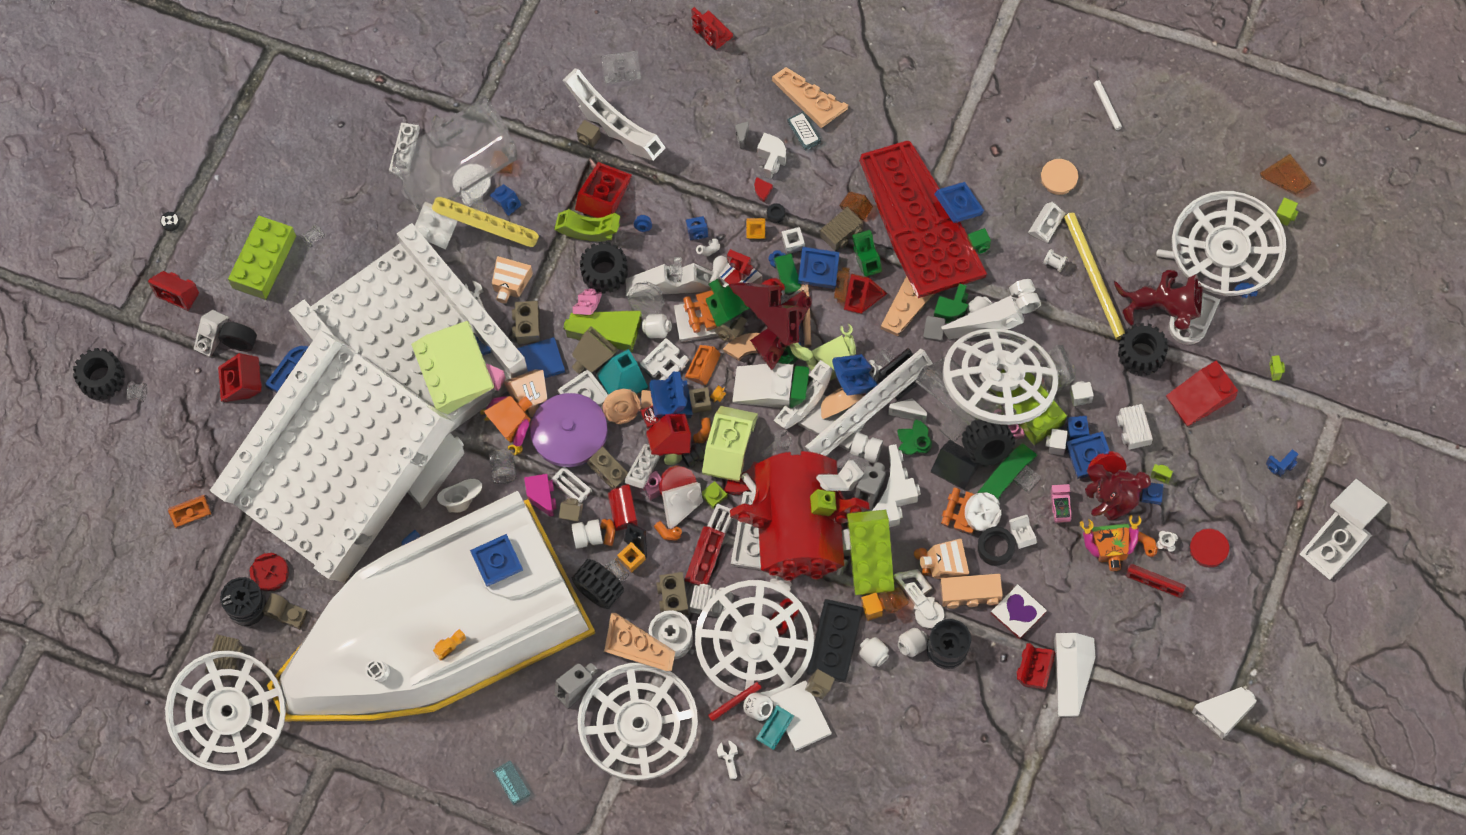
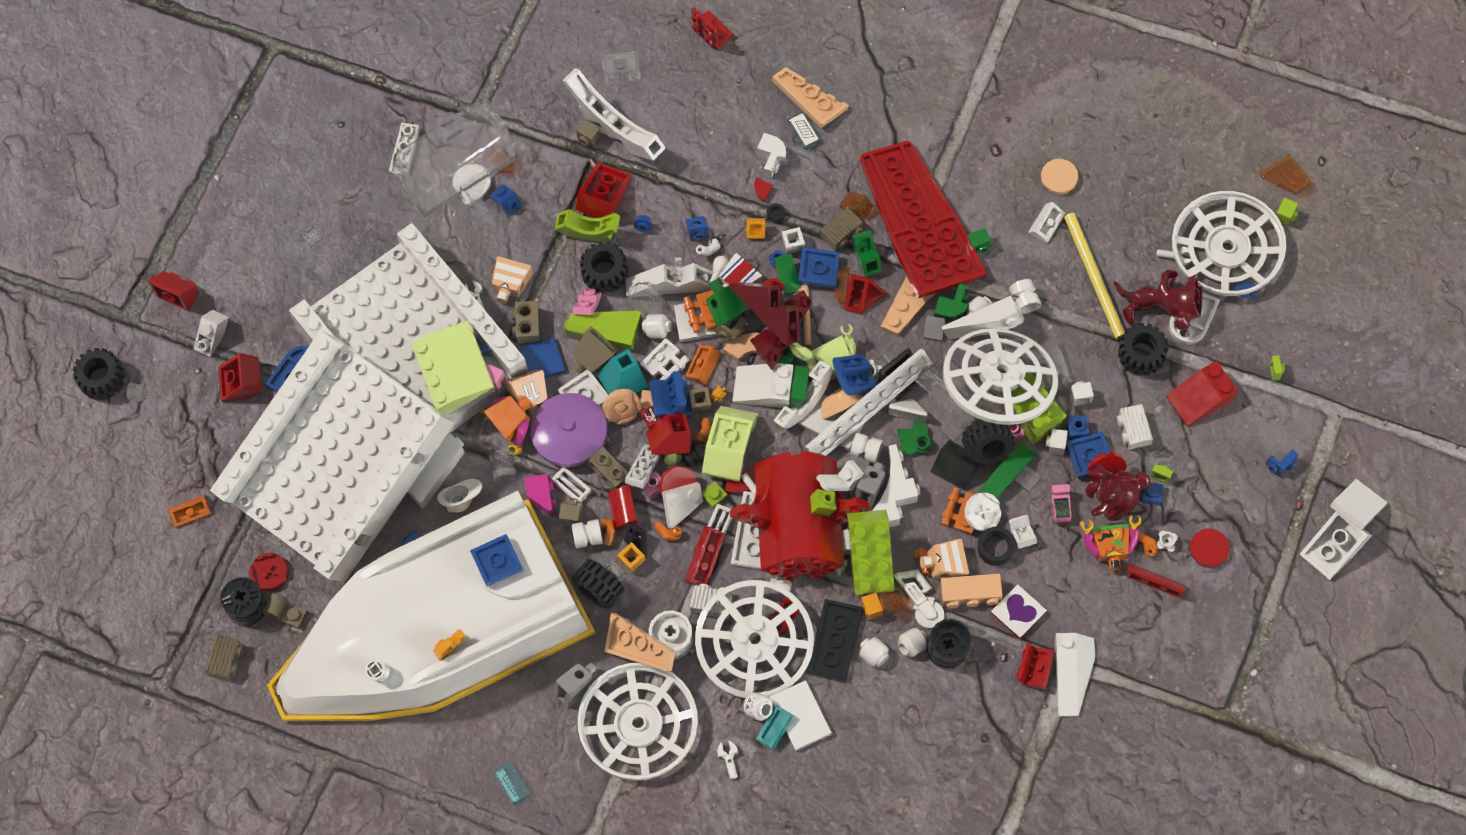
black tile [160,212,180,231] -> none
white dish [165,651,286,771] -> none
black tyre [218,322,257,351] -> none
lime brick [228,216,296,300] -> none
white plate [415,202,458,249] -> none
light yellow beam [432,197,539,247] -> none
dark tan brick [656,572,689,616] -> none
red bar [708,681,762,721] -> none
red bracket [727,249,753,280] -> none
light grey slope [735,122,749,149] -> none
dark tan plate [805,669,835,699] -> none
blue plate [934,182,984,223] -> none
white bush [1043,249,1068,272] -> none
white bar [1093,80,1122,130] -> none
white slope [1192,687,1257,739] -> none

